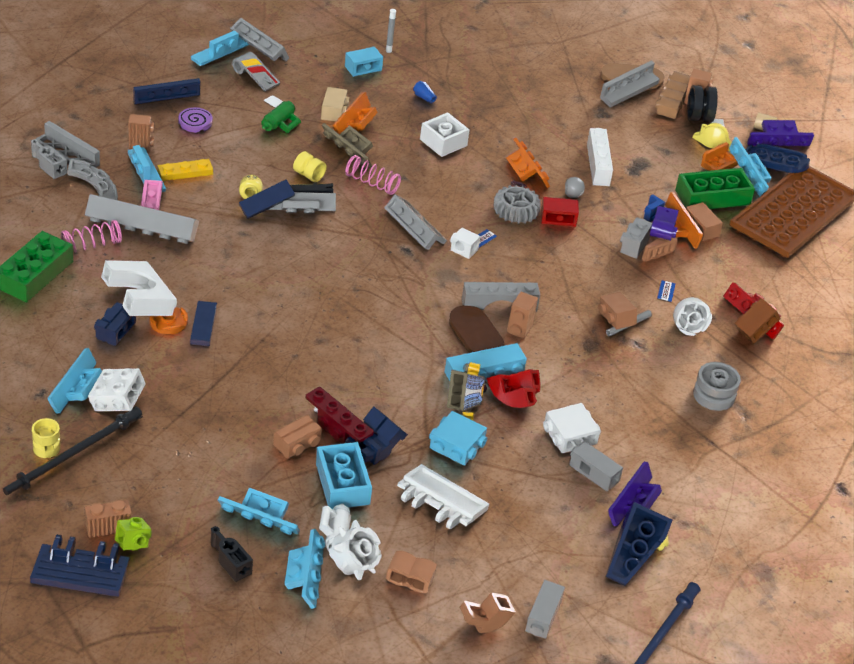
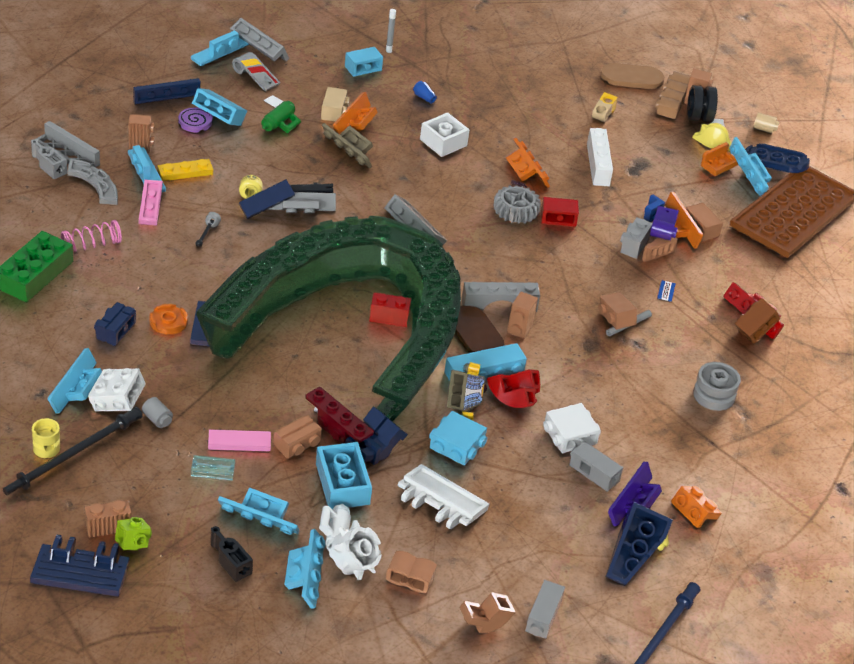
light grey brick [85,194,199,244] -> none
white arch [101,260,177,316] -> none
light yellow wheel [293,151,327,182] -> none
bright pink piece [345,155,401,195] -> none
white brick [450,228,480,259] -> none
sticker [478,229,497,247] -> none
light grey piece [565,177,585,198] -> none
light grey fence [600,60,660,108] -> none
white cylinder [673,297,712,336] -> none
green brick [675,168,755,209] -> none
dark purple bracket [747,120,814,146] -> none
none -> light grey brick [142,397,173,428]
none -> clear light blue tile [191,455,235,480]
none -> medium azure brick [192,88,248,126]
none -> hinge [195,212,221,247]
none -> clear green windscreen [196,216,461,421]
none -> bright pink tile [208,430,271,451]
none -> red brick [369,292,411,327]
none -> tan leg [592,92,618,122]
none -> orange bracket [671,486,722,528]

